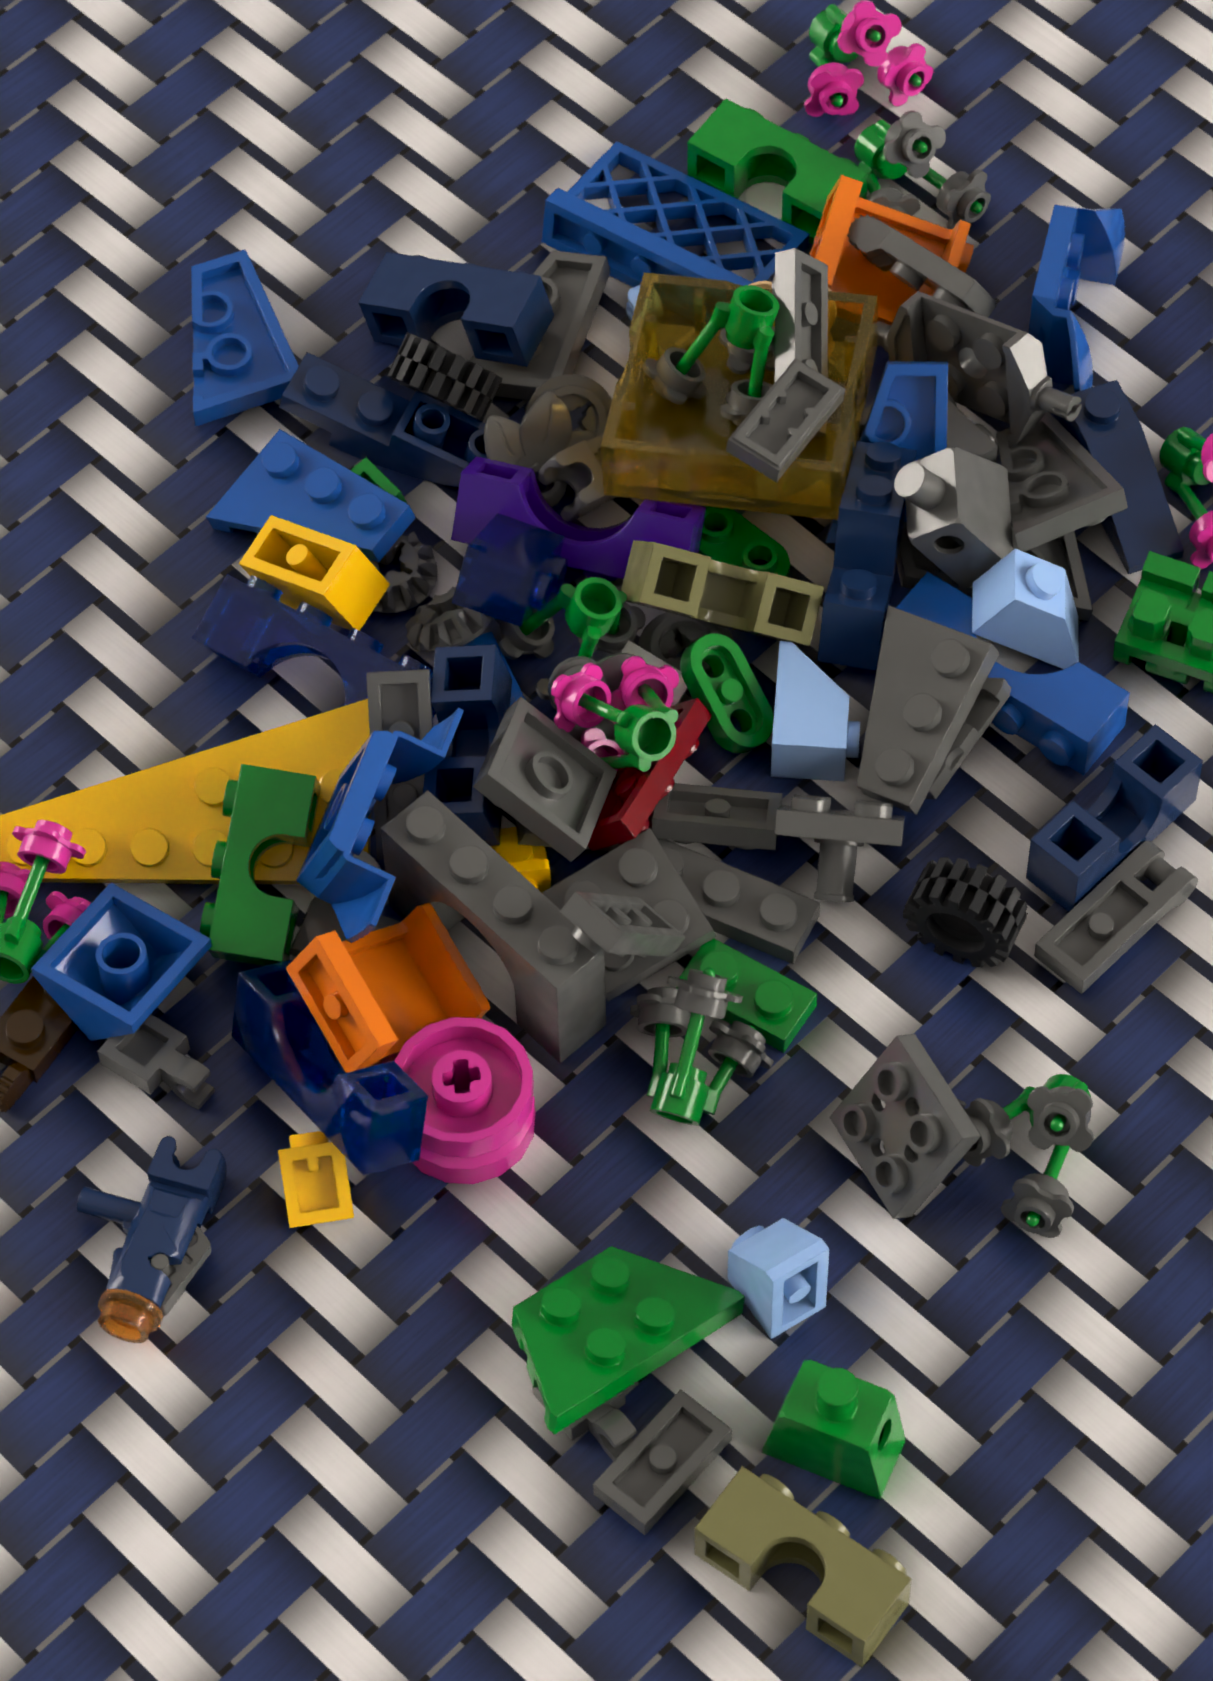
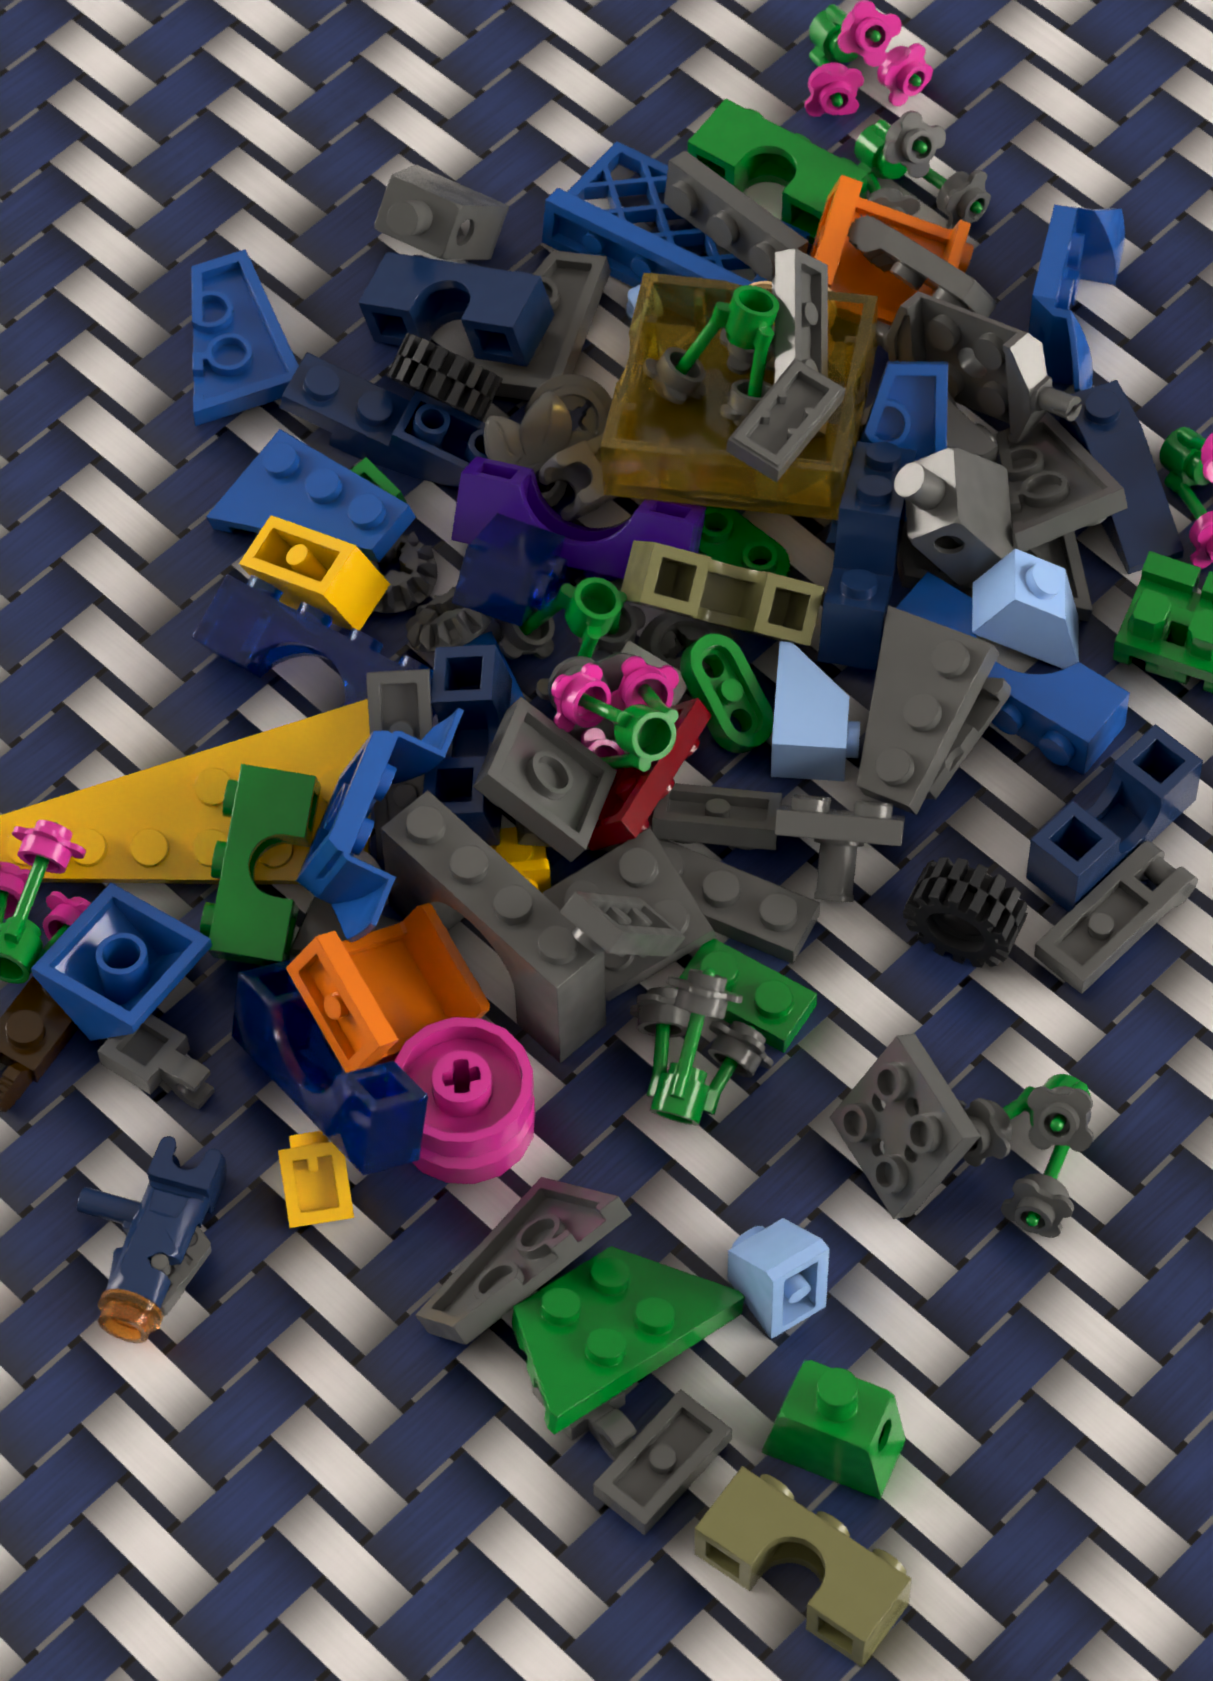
none -> dark grey torso [374,165,509,260]
none -> dark grey wing [415,1177,632,1345]
none -> dark grey plate [664,151,809,282]

